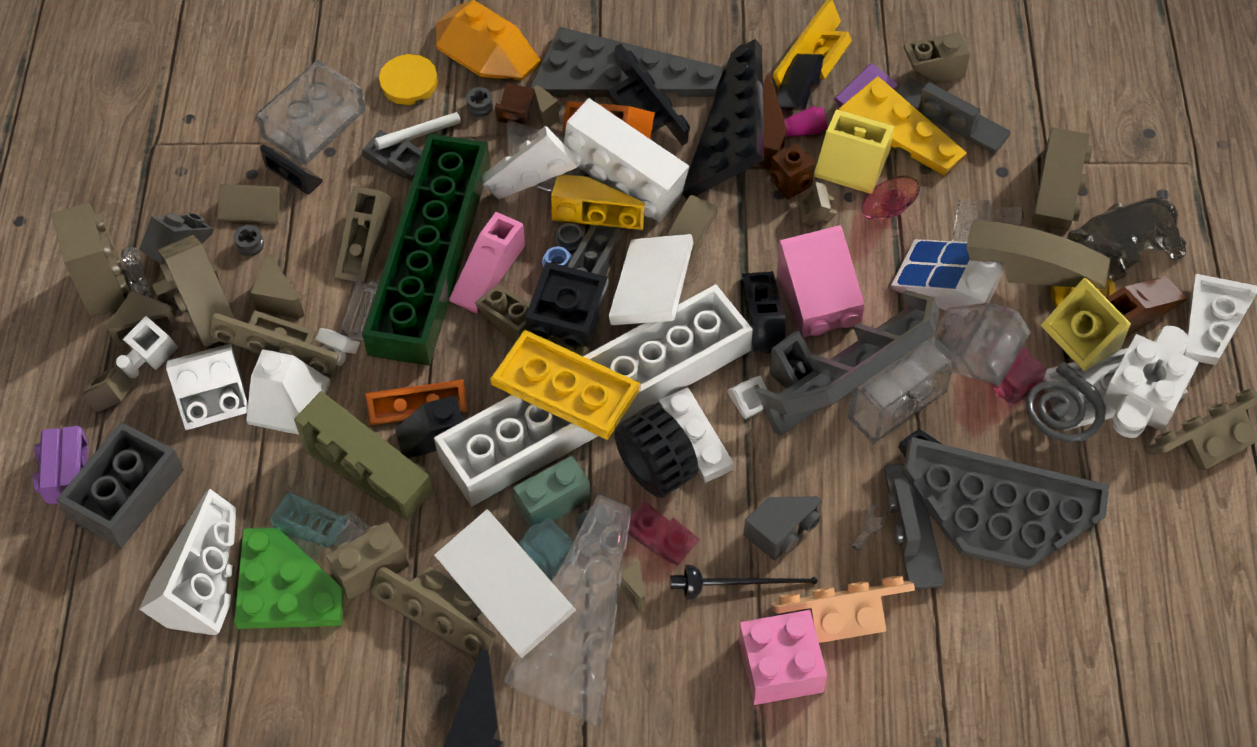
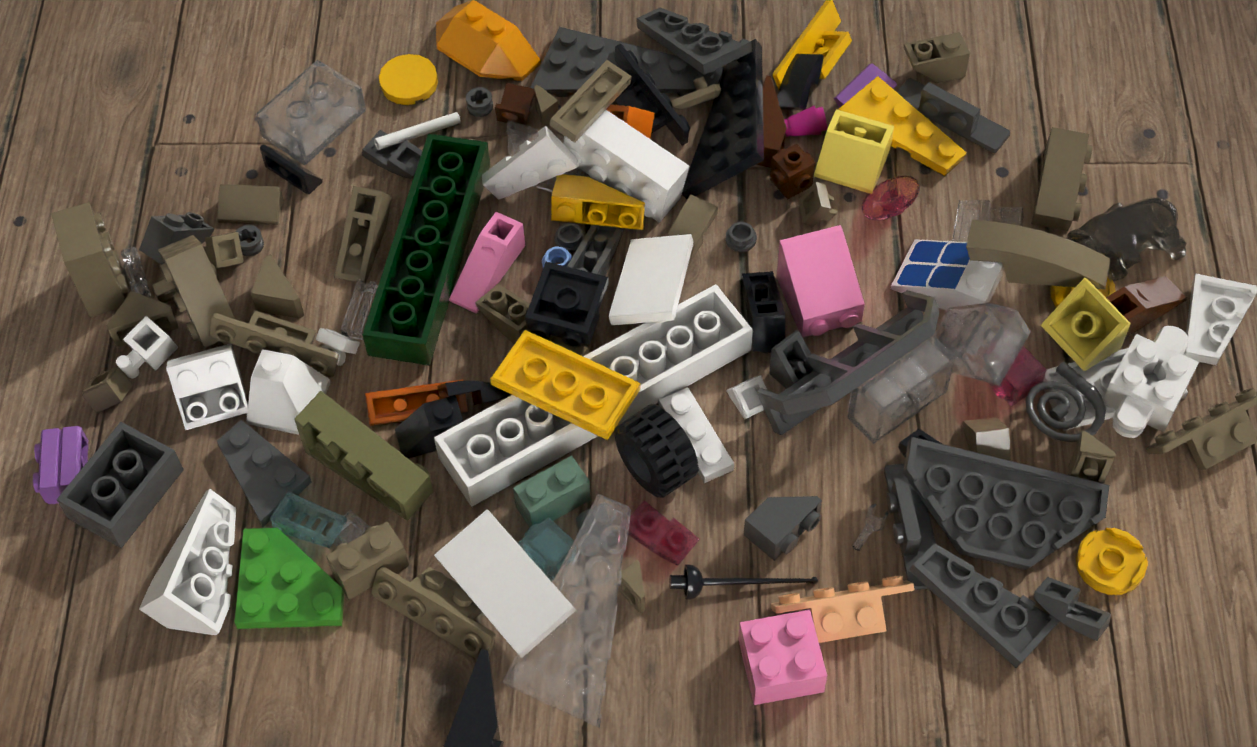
none -> dark tan tile [203,232,244,268]
none -> dark grey wing [217,420,312,527]
none -> black slope [437,381,511,405]
none -> dark tan plate [550,60,632,143]
none -> dark grey wing [636,8,752,75]
none -> dark tan piece [671,76,721,109]
none -> dark grey plate [725,222,757,252]
none -> dark grey wing [909,543,1060,668]
none -> dark tan slope [962,417,1011,461]
none -> dark grey slope [1034,577,1112,641]
none -> dark tan slope [1068,431,1116,484]
none -> yellow tile [1075,528,1148,595]

